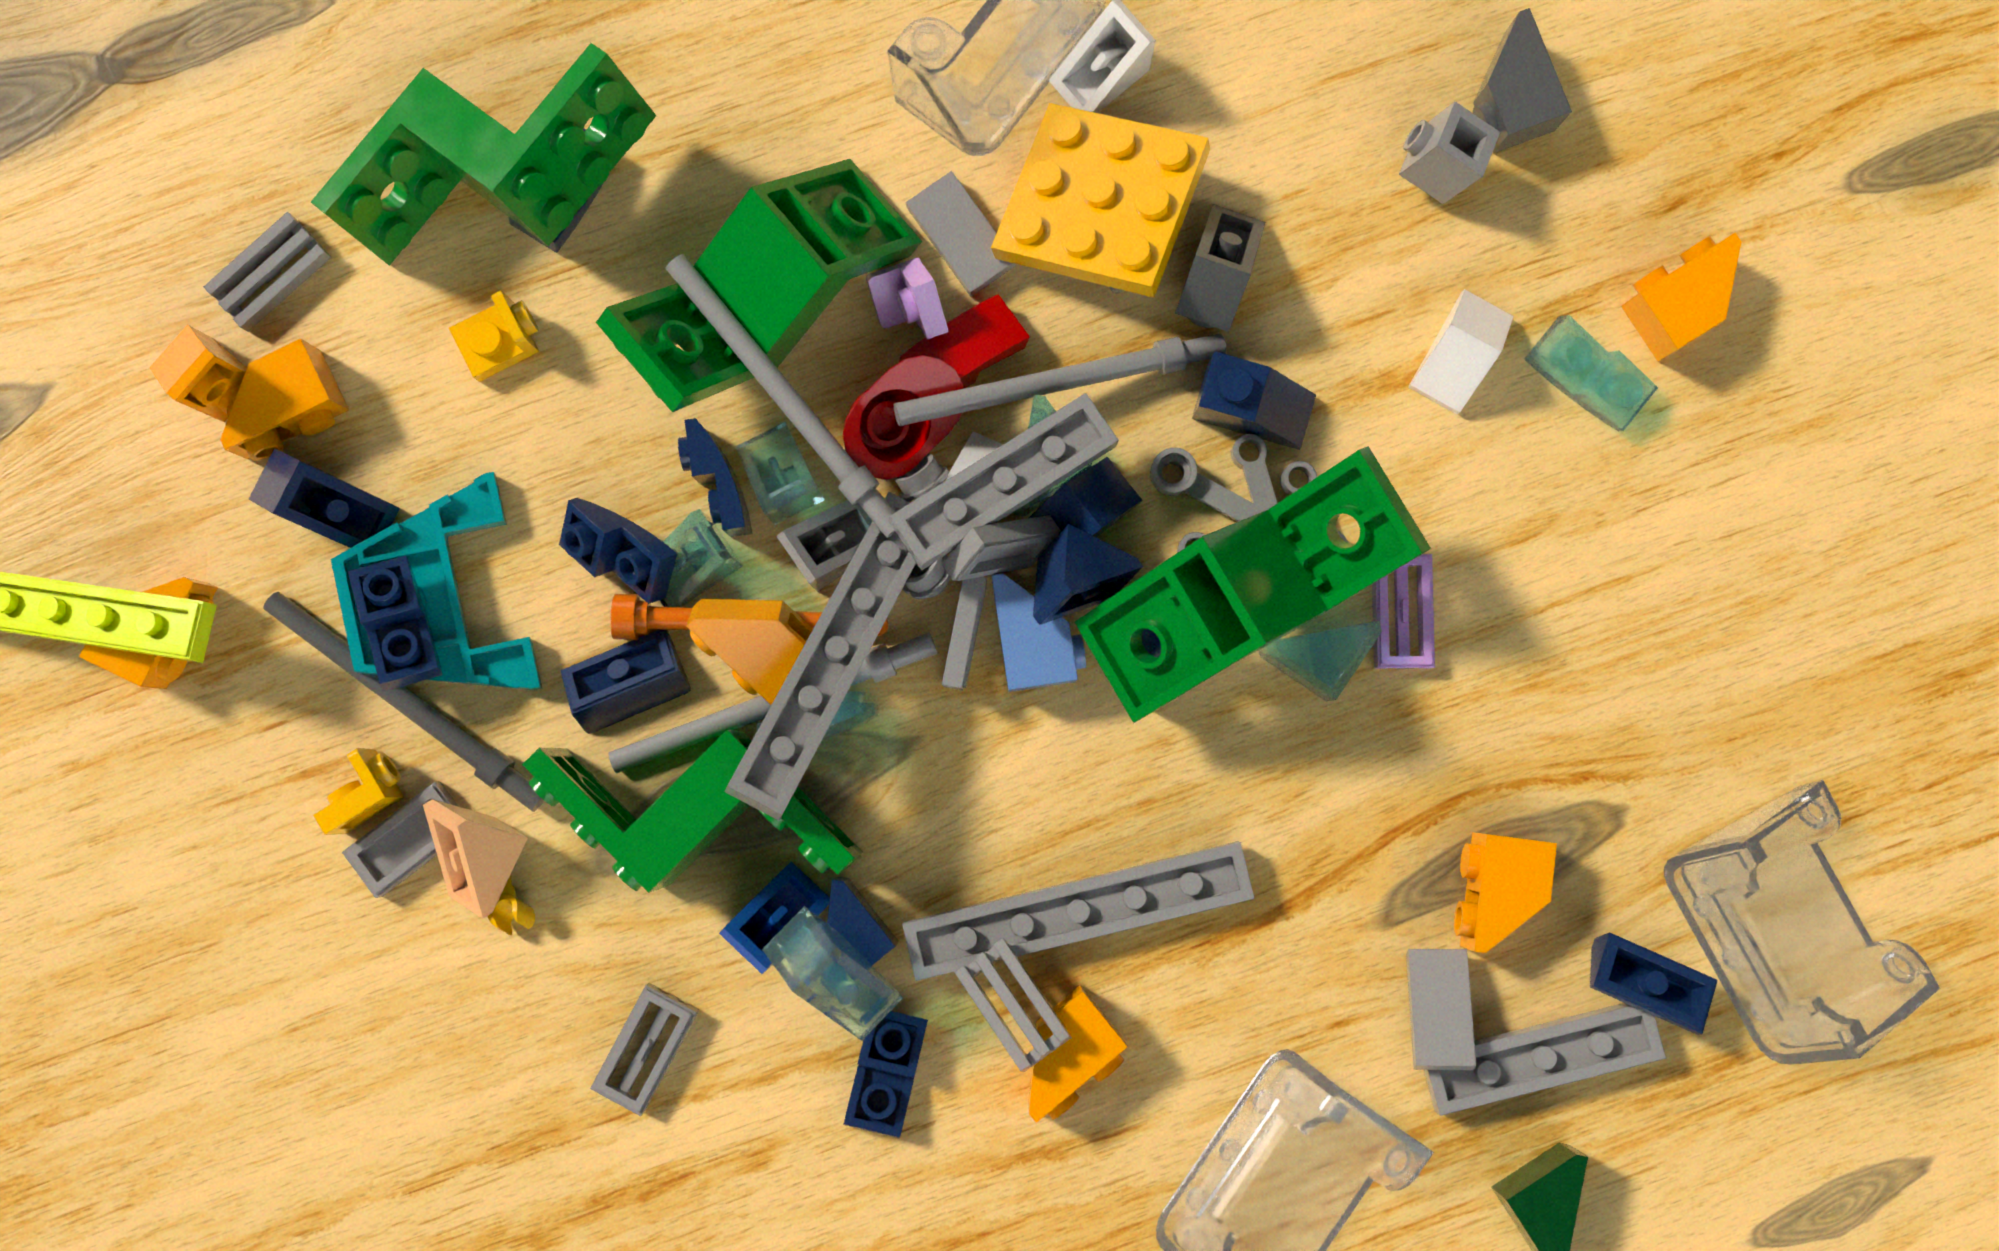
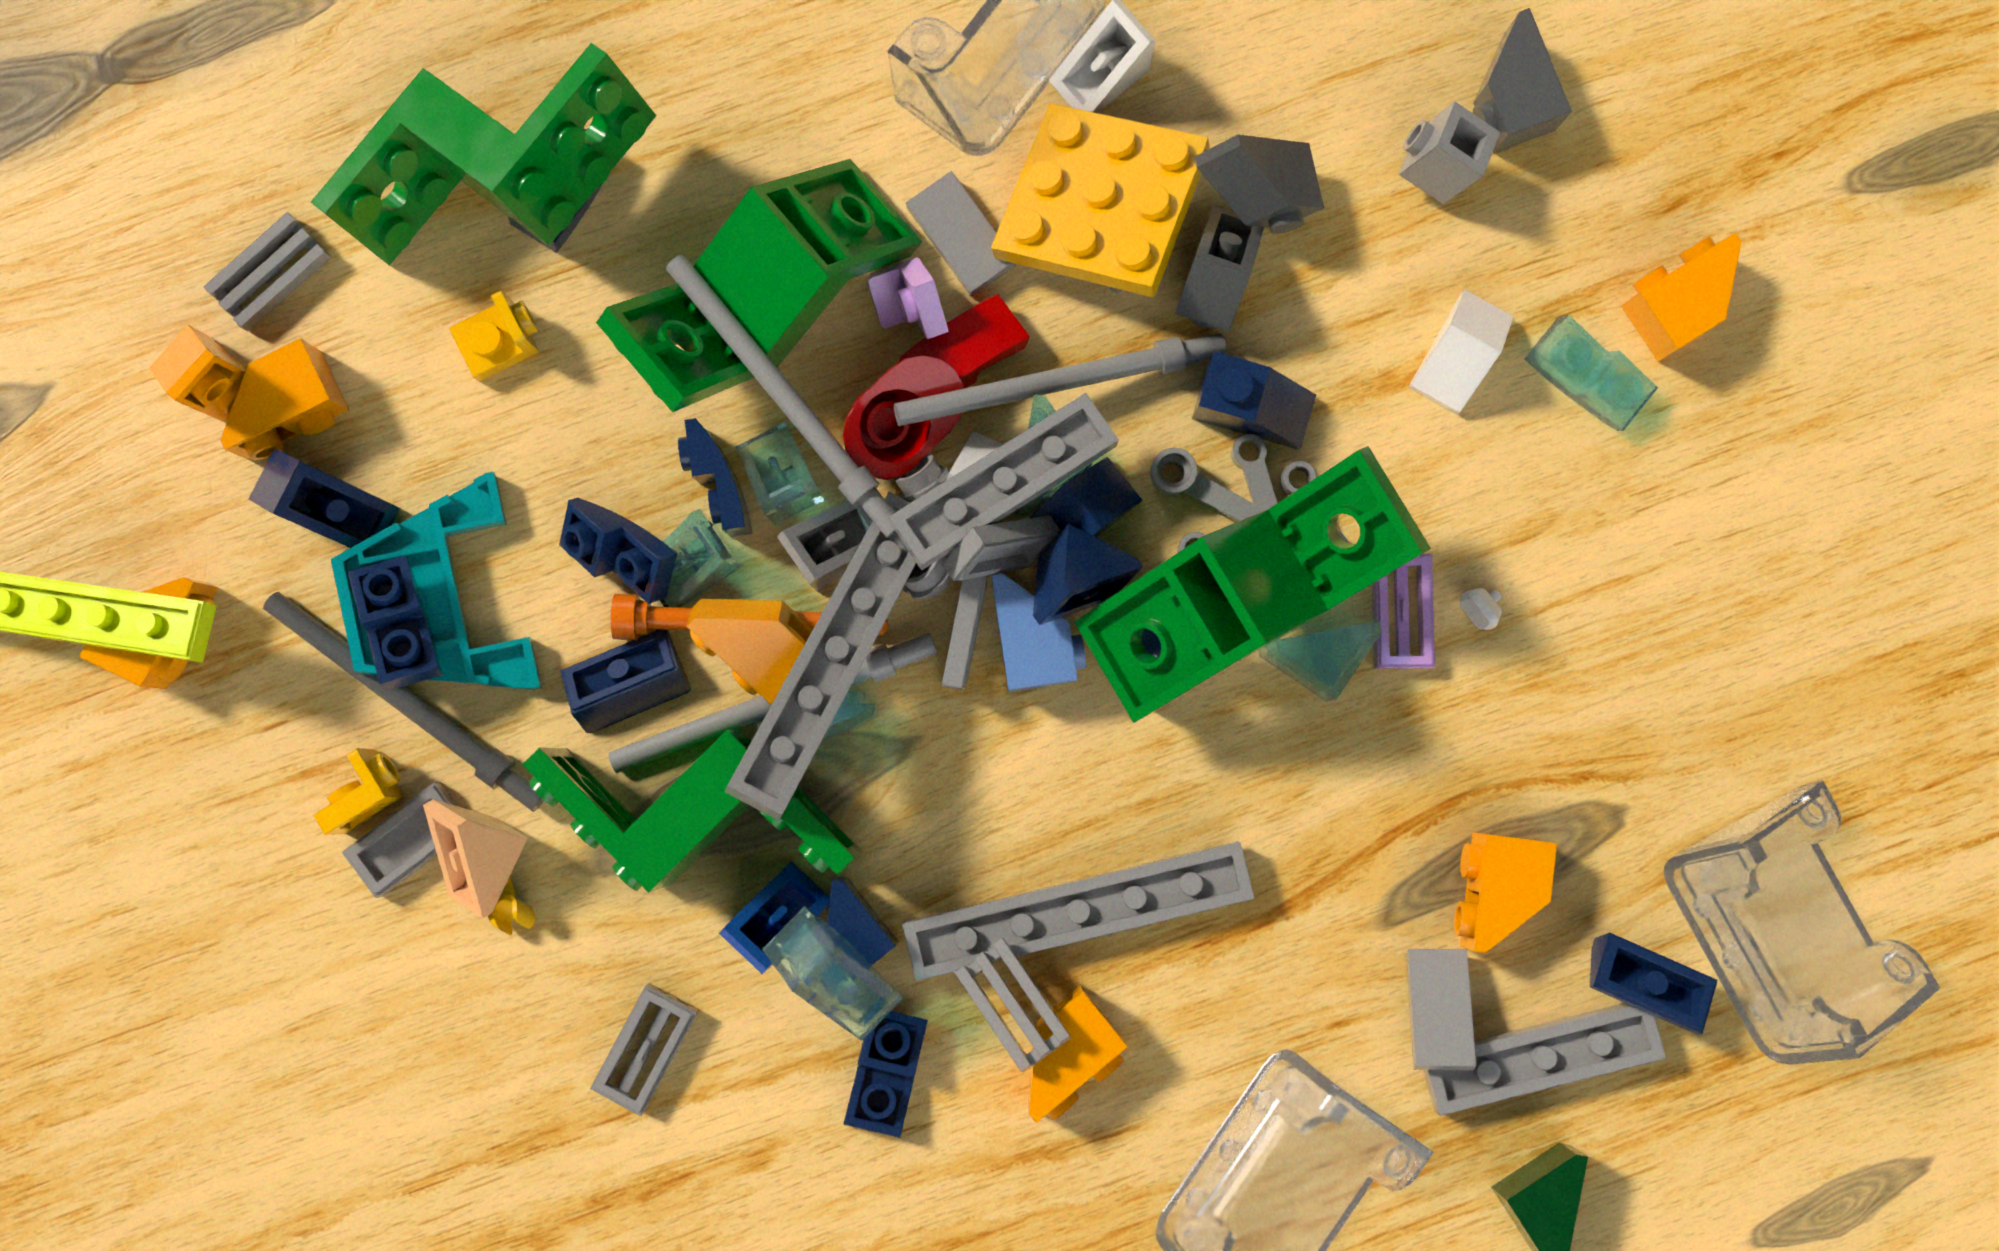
none -> dark grey slope [1194,134,1324,234]
none -> white rock [1460,588,1502,630]

